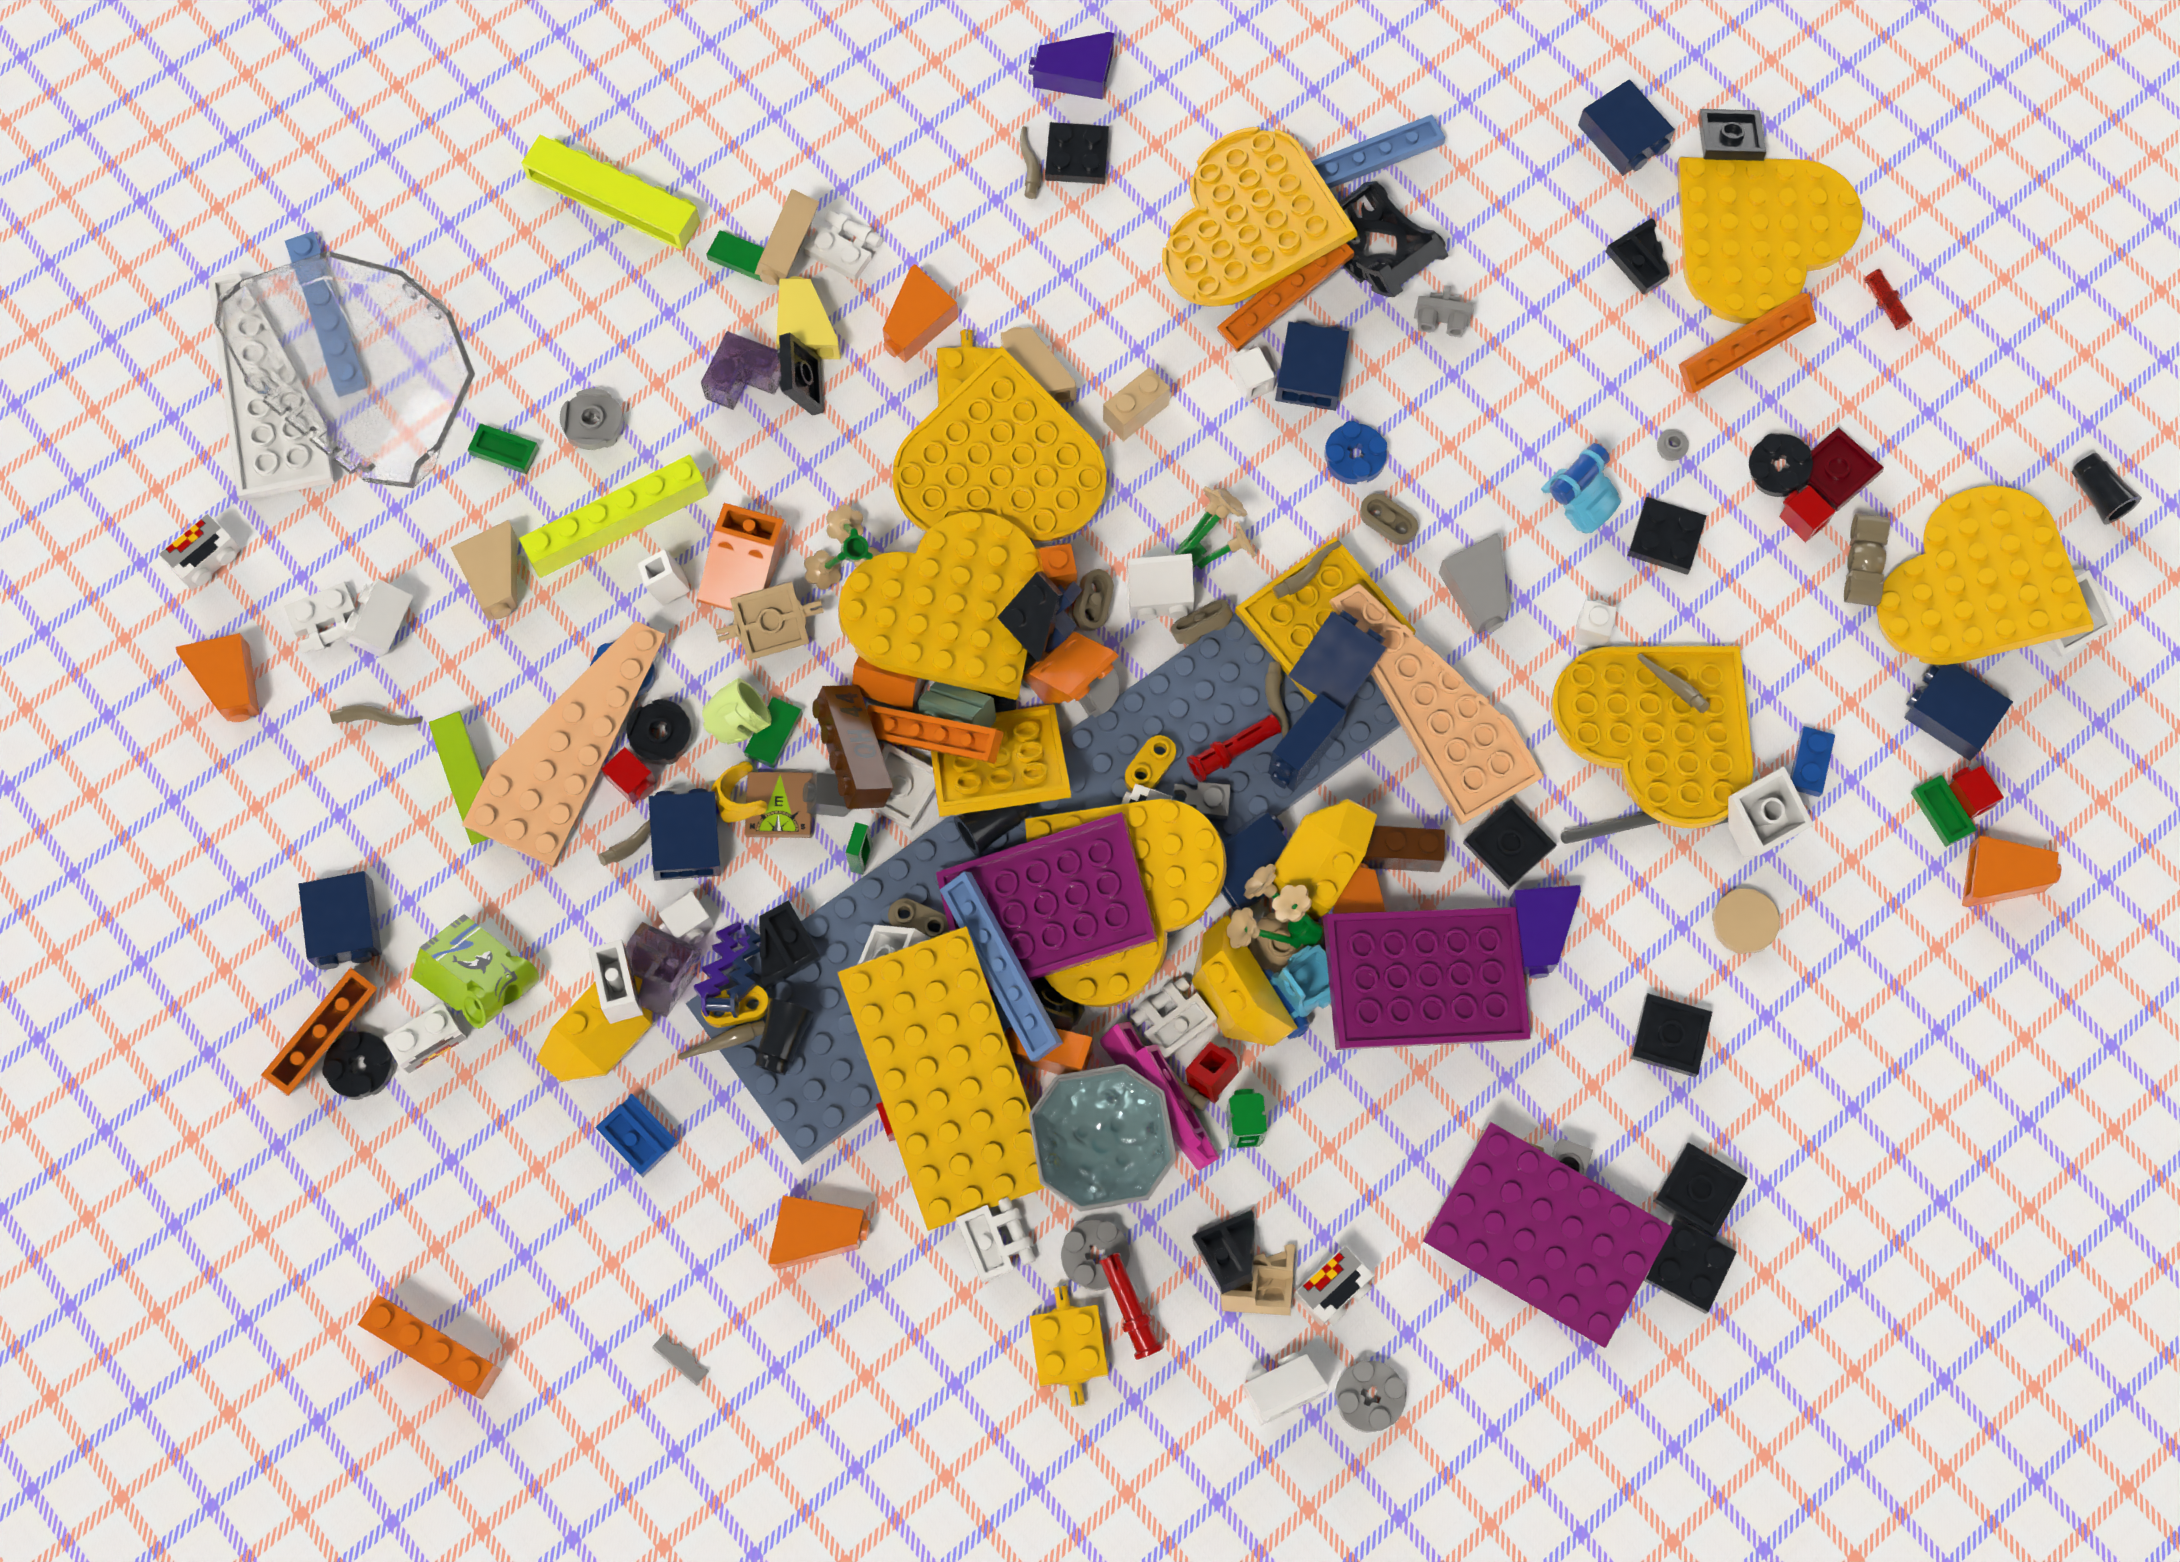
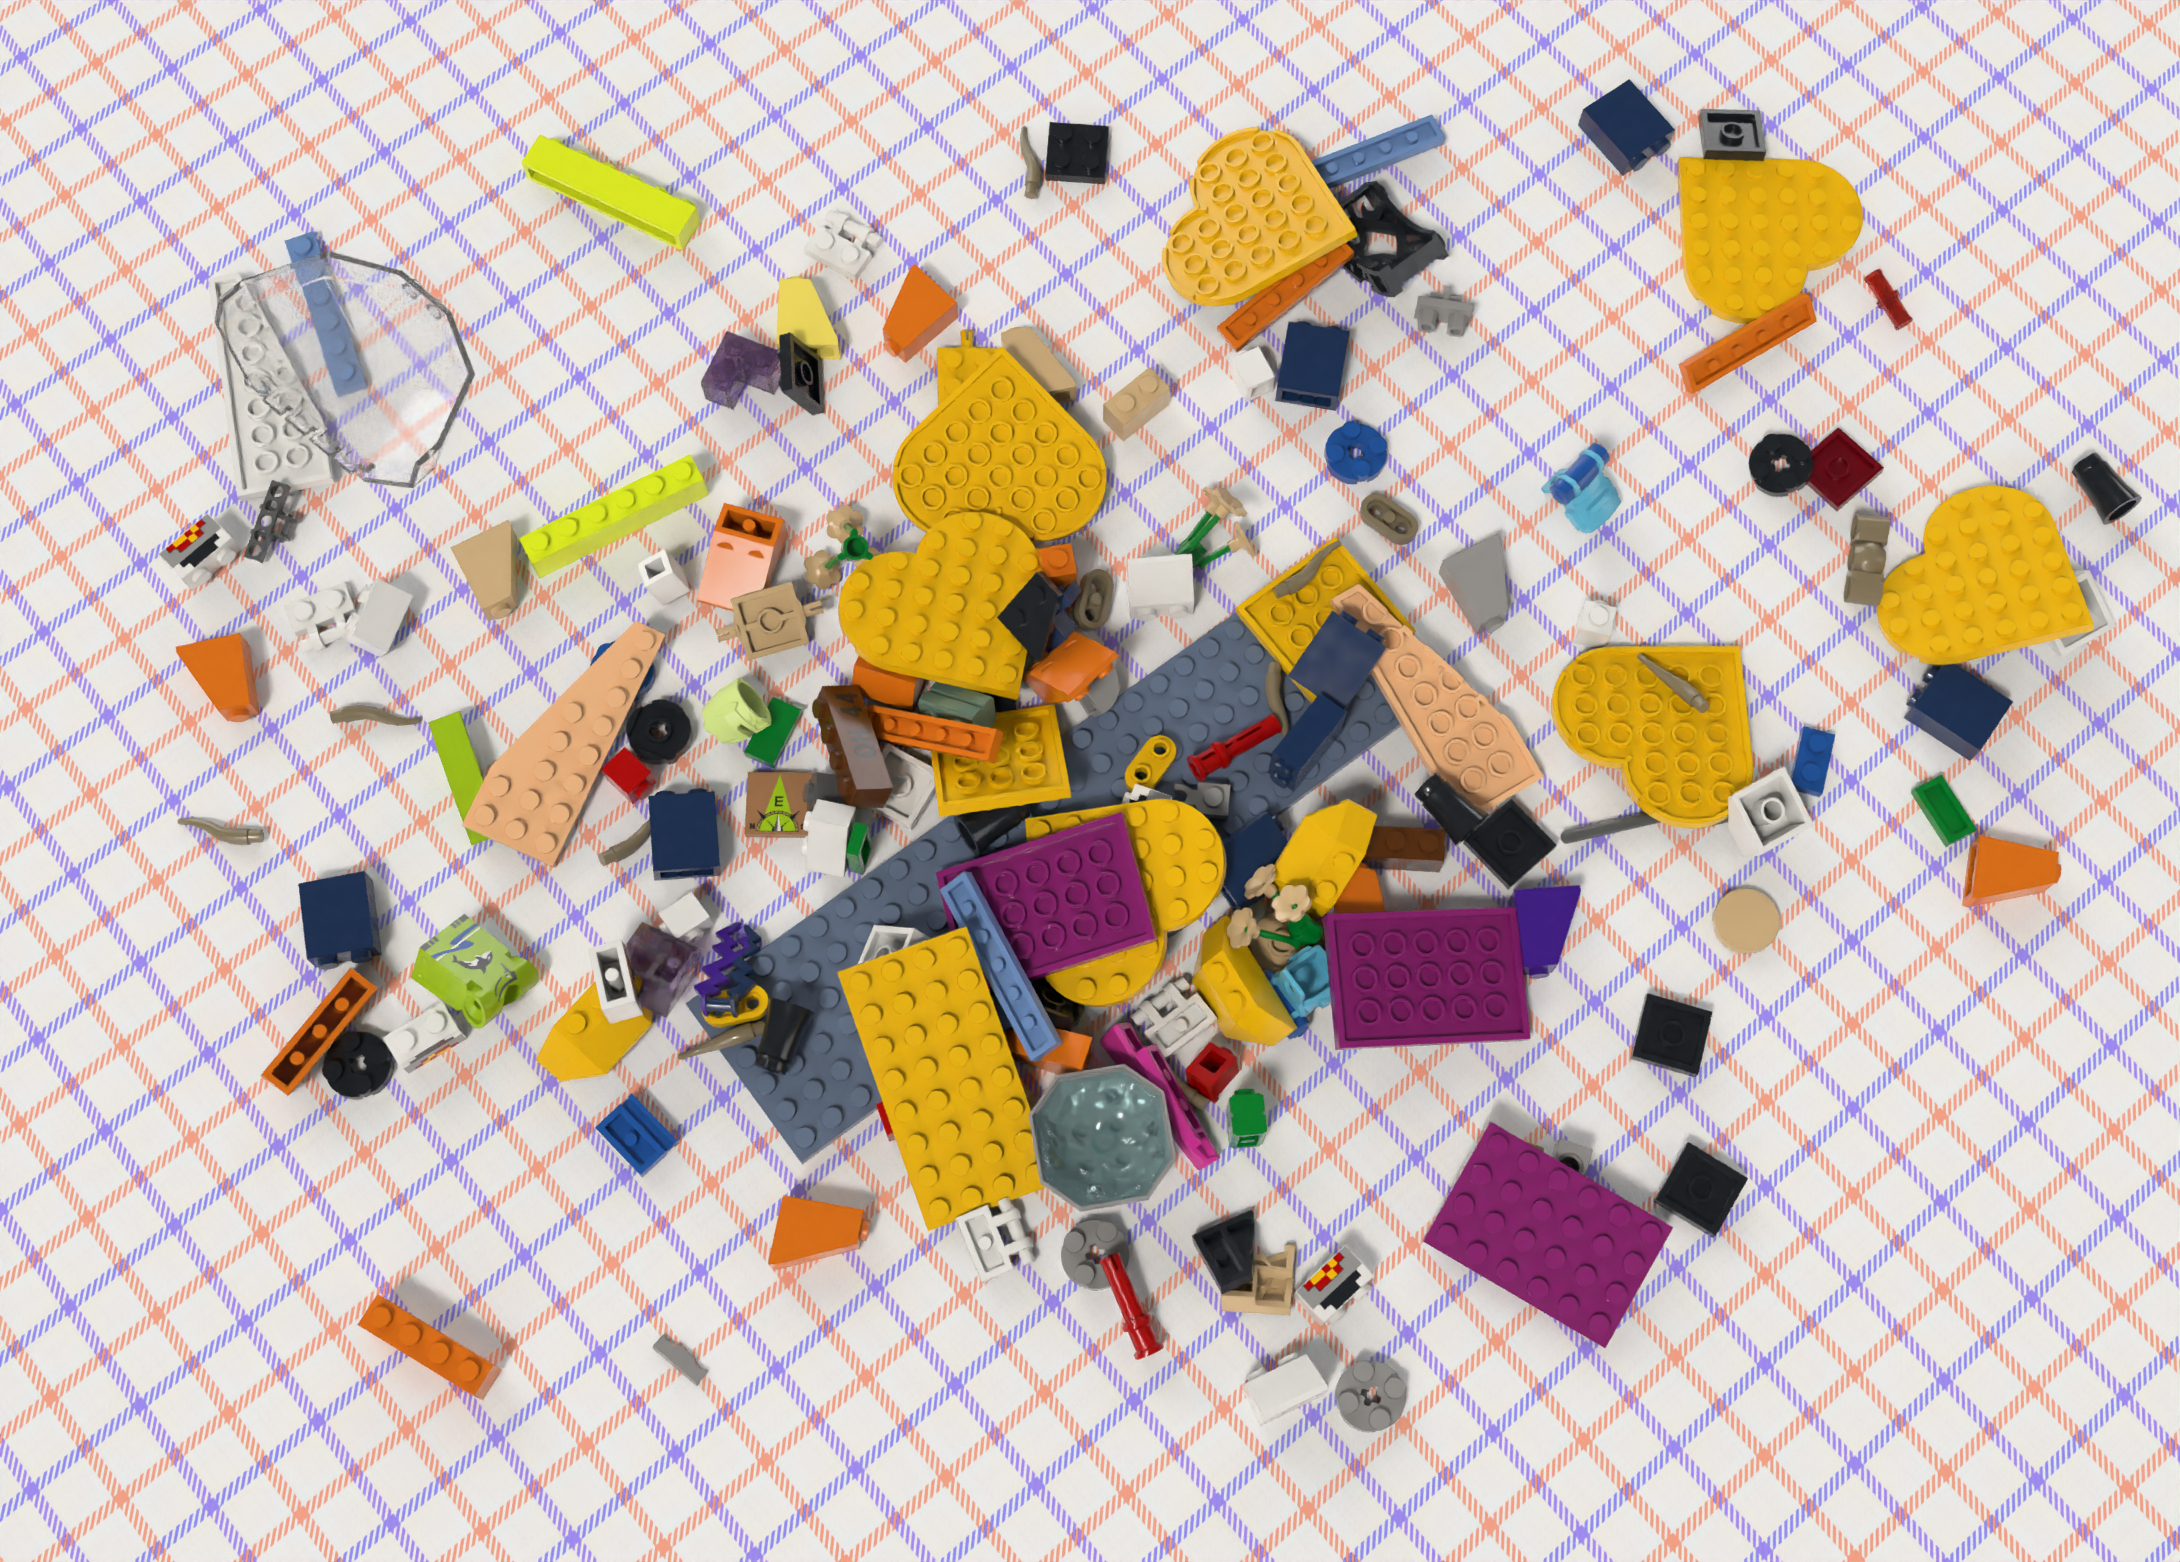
green tile [467,423,539,475] -> none
light grey plate [560,388,624,450] -> none
green tile [706,230,765,282] -> none
yellow helmet [711,761,768,823] -> none
tan slope [755,189,820,286] -> none
black wing [759,900,821,990] -> none
dark tan plate [888,898,950,938] -> none
dark purple slope [1028,32,1114,100] -> none
yellow plate [1029,1286,1109,1407] -> none
dark tan plate [1170,600,1233,645] -> none
black wing [1605,218,1670,295] -> none
black plate [1627,497,1707,575] -> none
black plate [1644,1219,1737,1314] -> none
light grey plate [1657,430,1689,461] -> none
red brick [1779,485,1836,543] -> none
red brick [1949,765,2004,819] -> none
none -> dark tan animal [178,818,264,845]
none -> dark grey piece [244,480,297,563]
none -> white brick [801,799,856,878]
none -> black plant [1414,772,1489,846]

